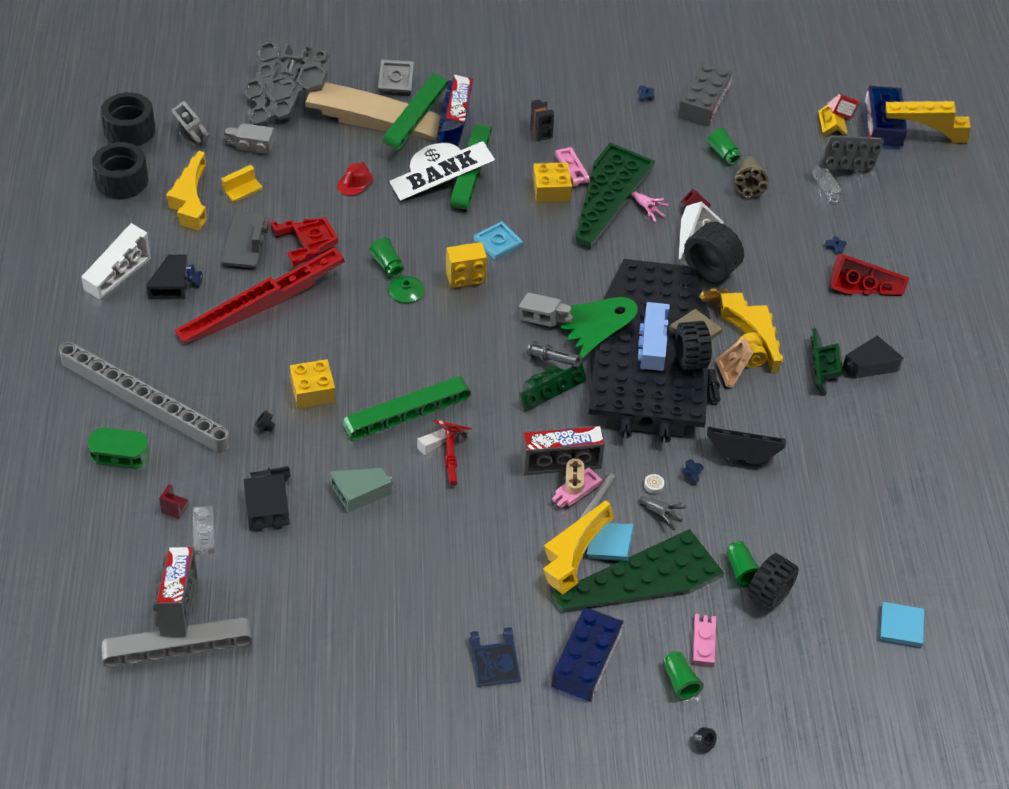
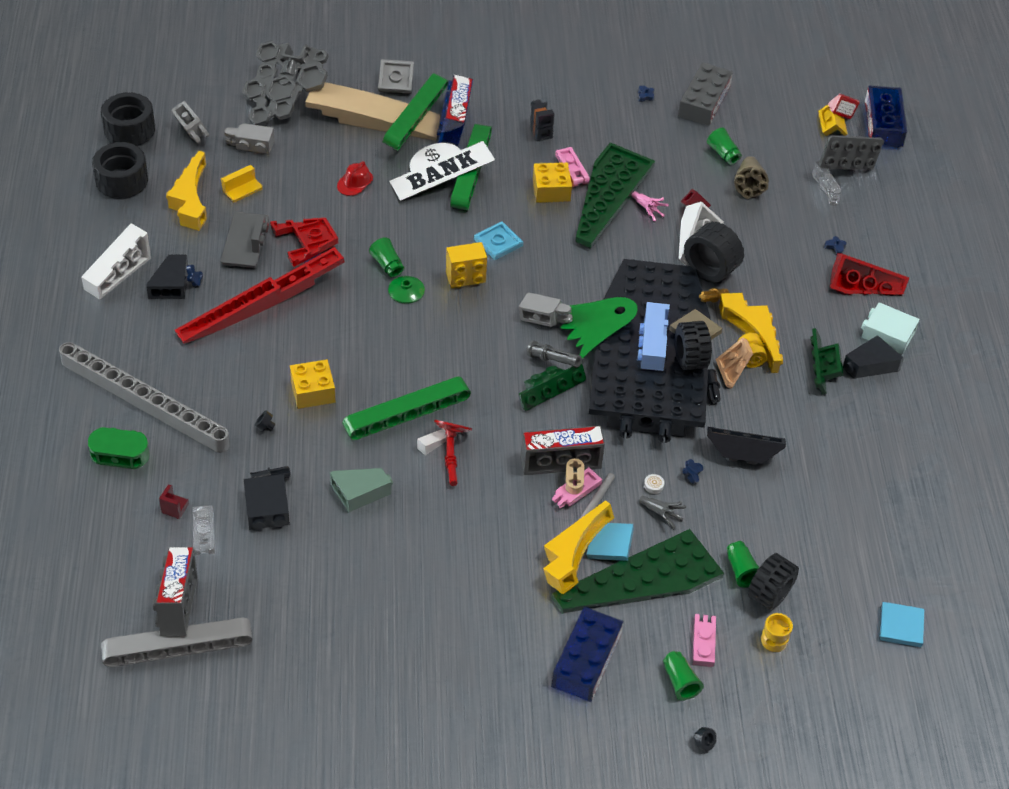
flag [470,627,521,687] -> none
yellow arch [886,101,971,143] -> none
none -> yellow wheel [761,613,793,652]
none -> light aqua brick [861,302,920,355]

